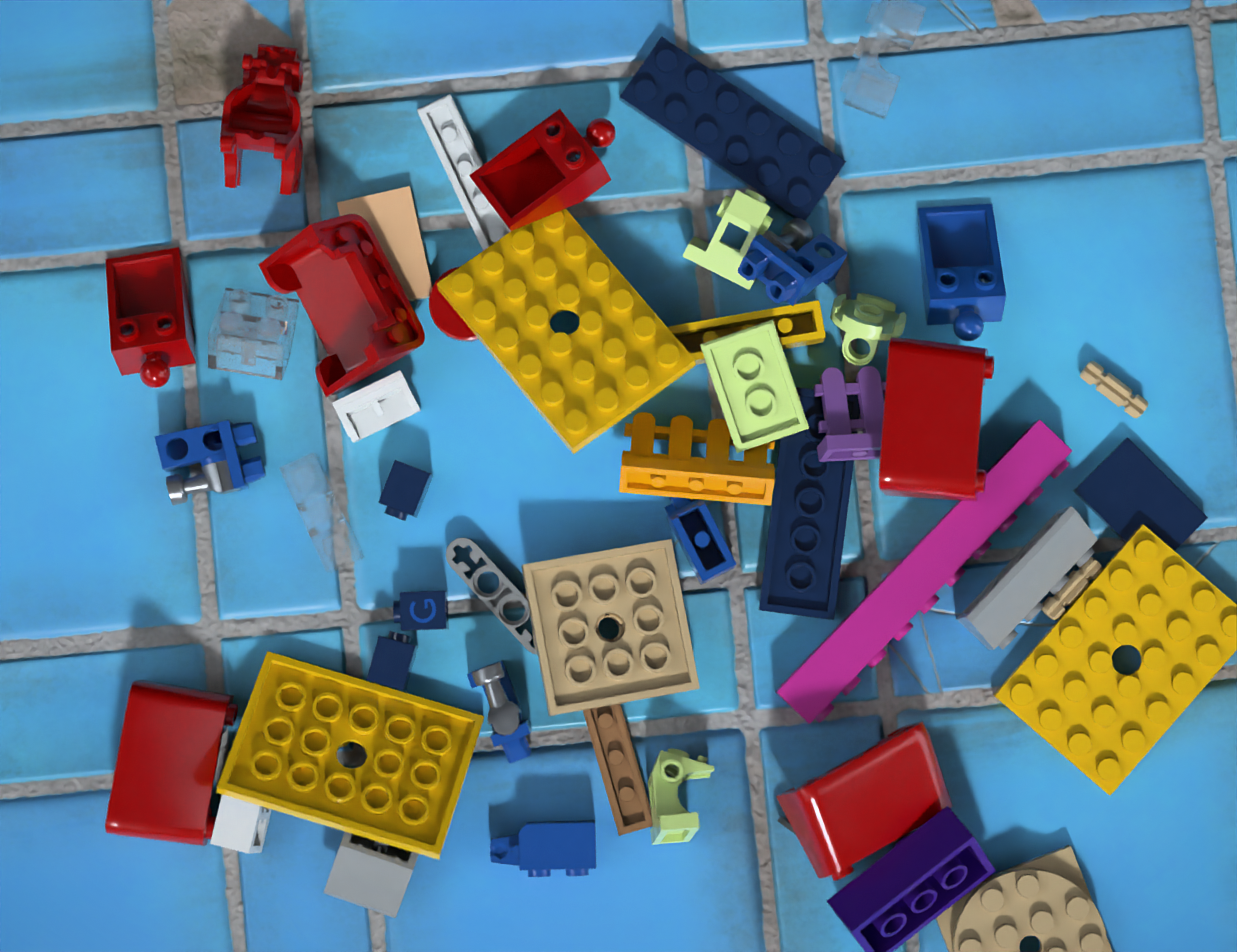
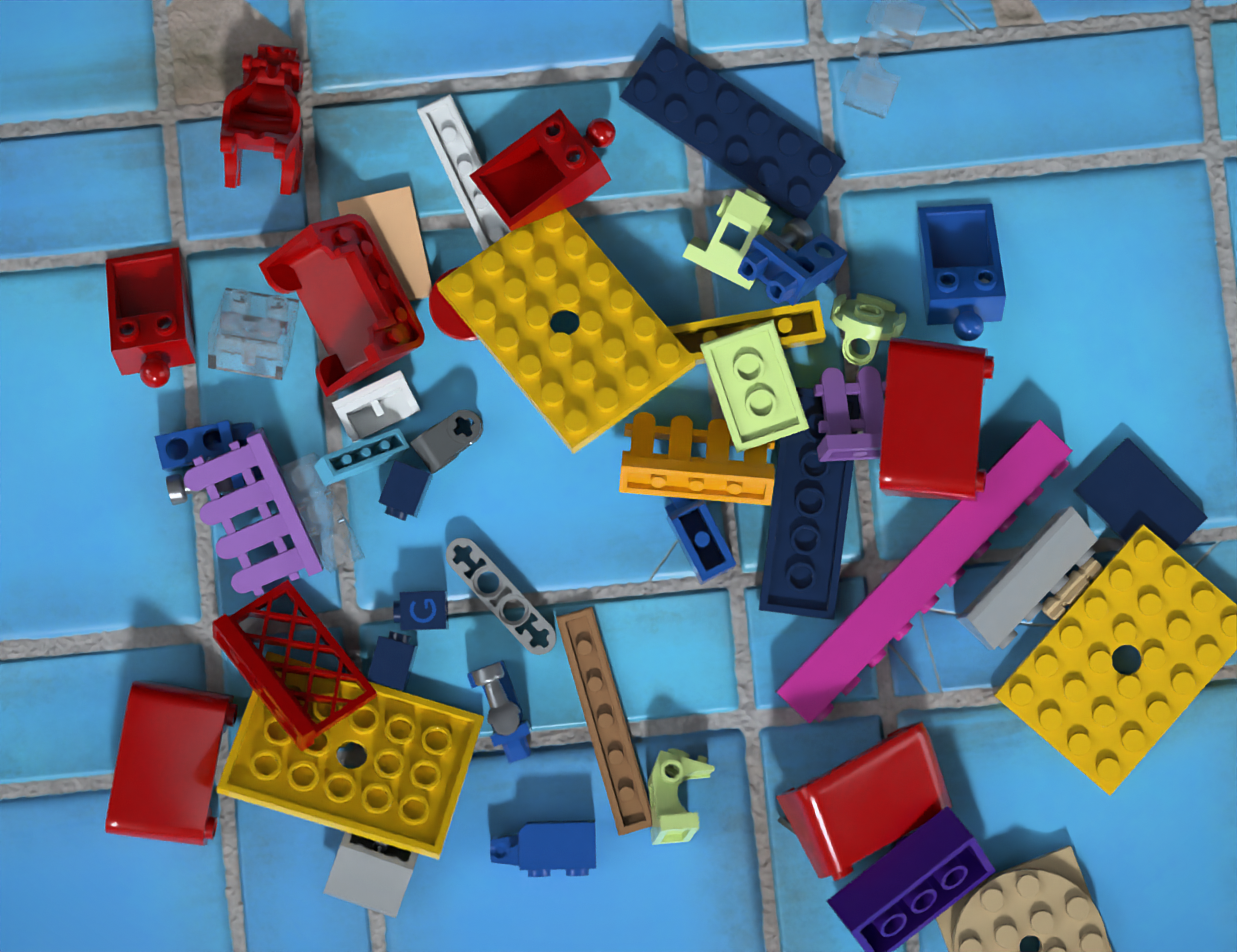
white hinge [210,794,272,854] -> none
tan piece [521,539,700,716] -> none
tan axle [1080,361,1148,418] -> none
none -> medium lavender fence [184,427,324,597]
none -> red fence [213,579,377,752]
none -> medium azure piece [314,427,410,486]
none -> dark grey piece [410,410,483,474]

